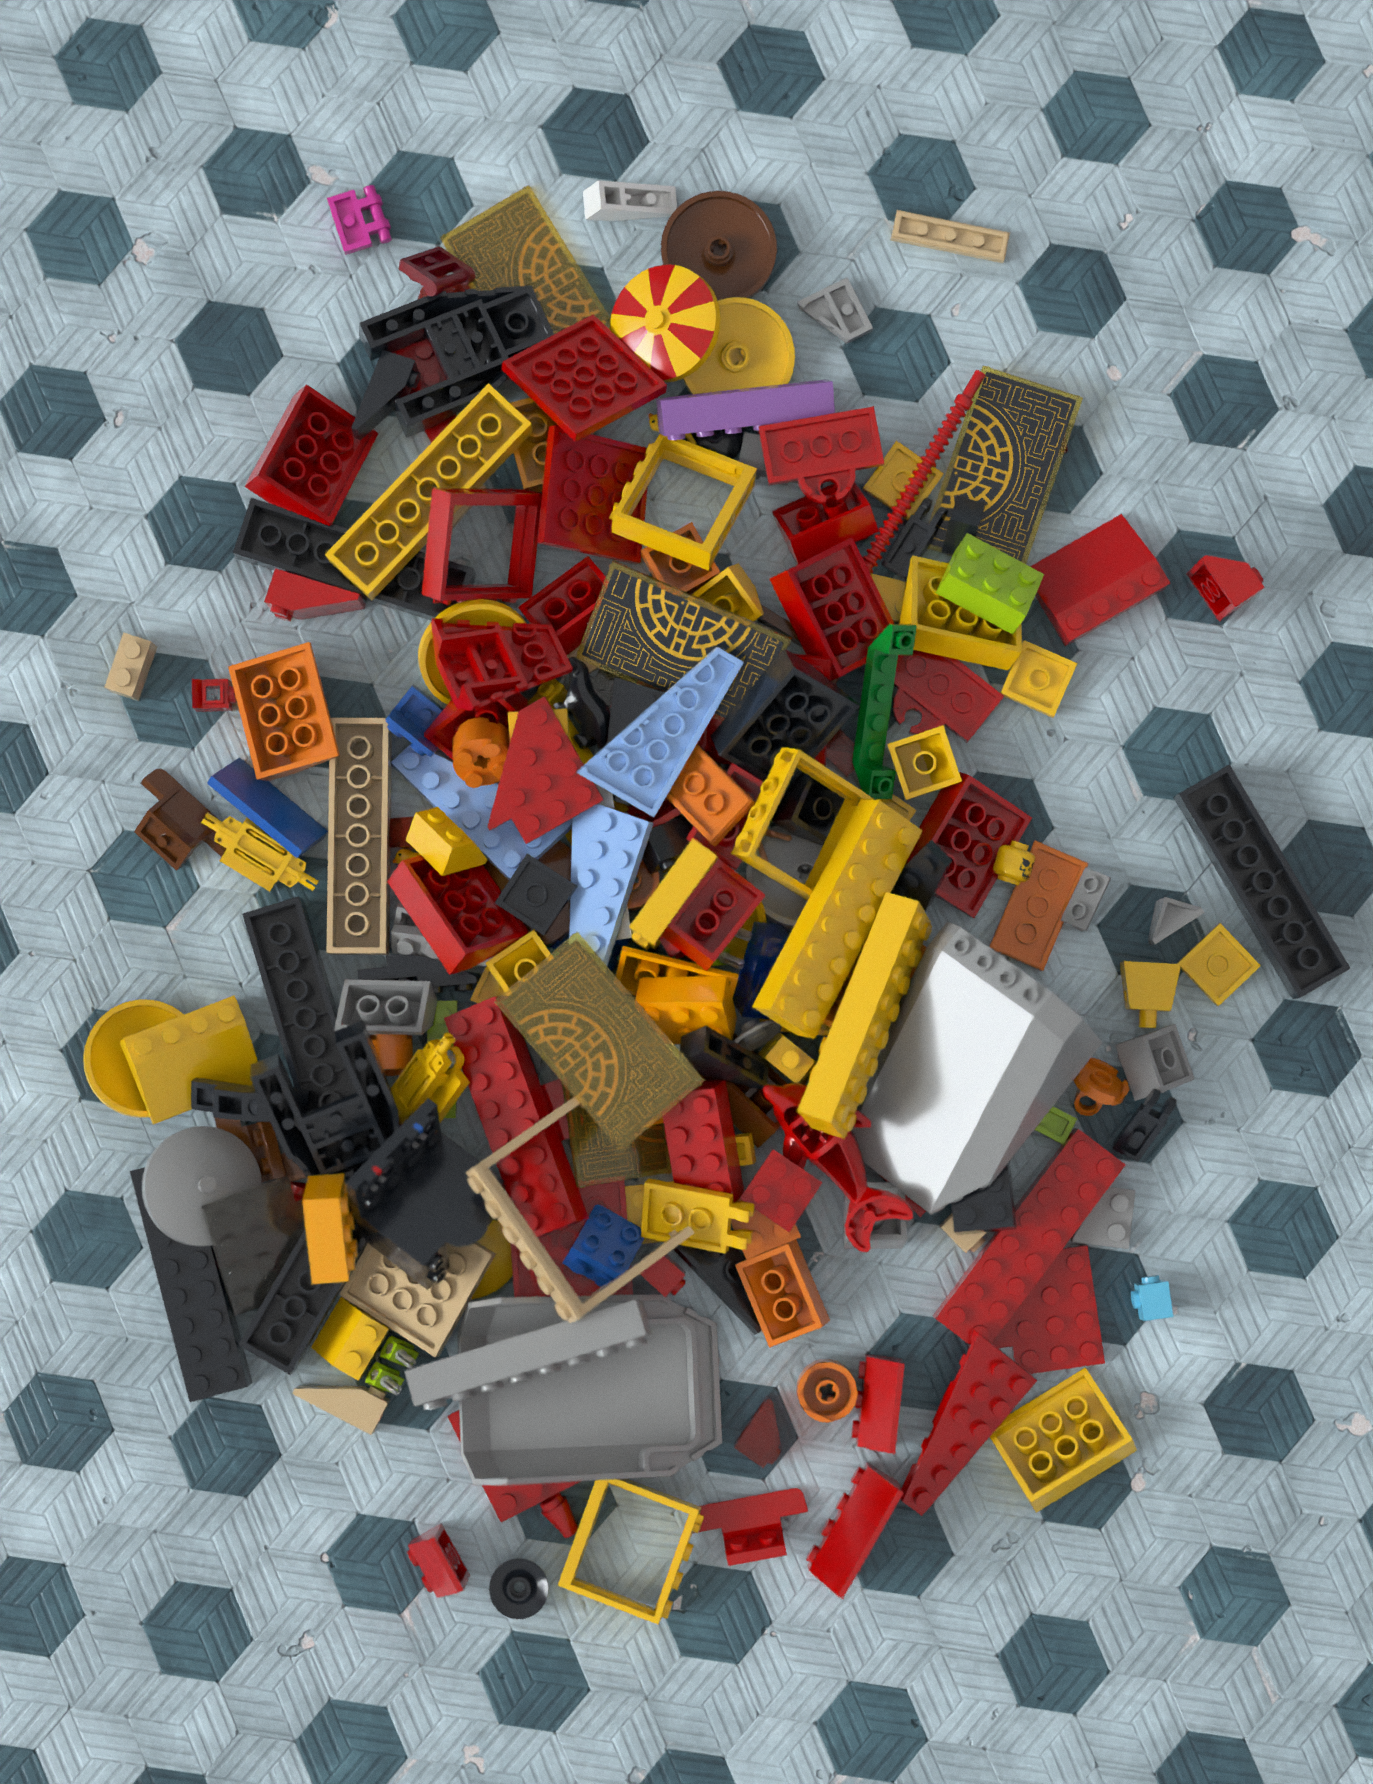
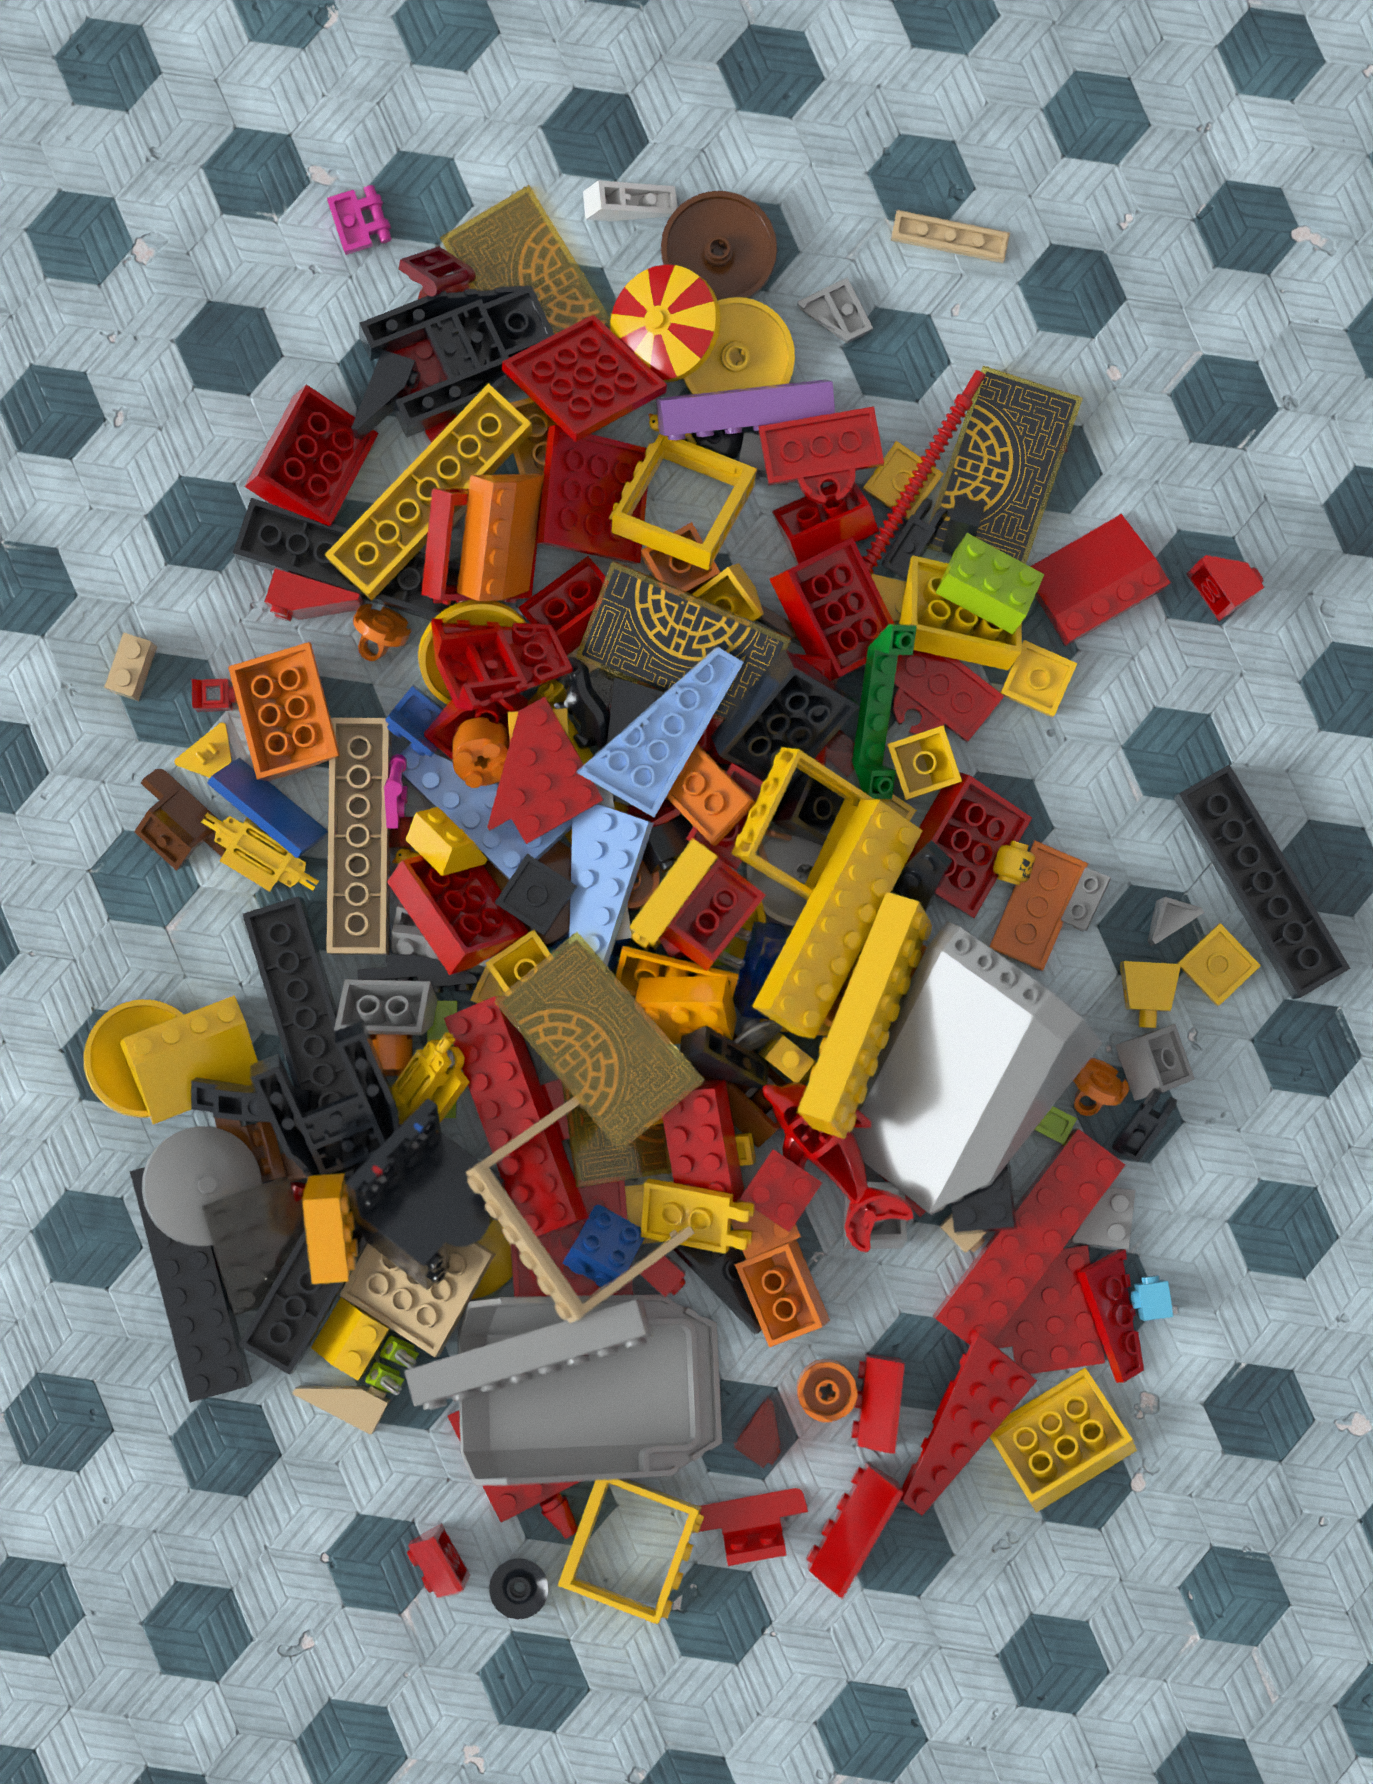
none -> yellow piece [174,722,232,778]
none -> orange tile [353,604,412,661]
none -> dark pink plate [384,754,408,828]
none -> orange slope [457,474,543,601]
none -> red wing [1077,1249,1144,1383]

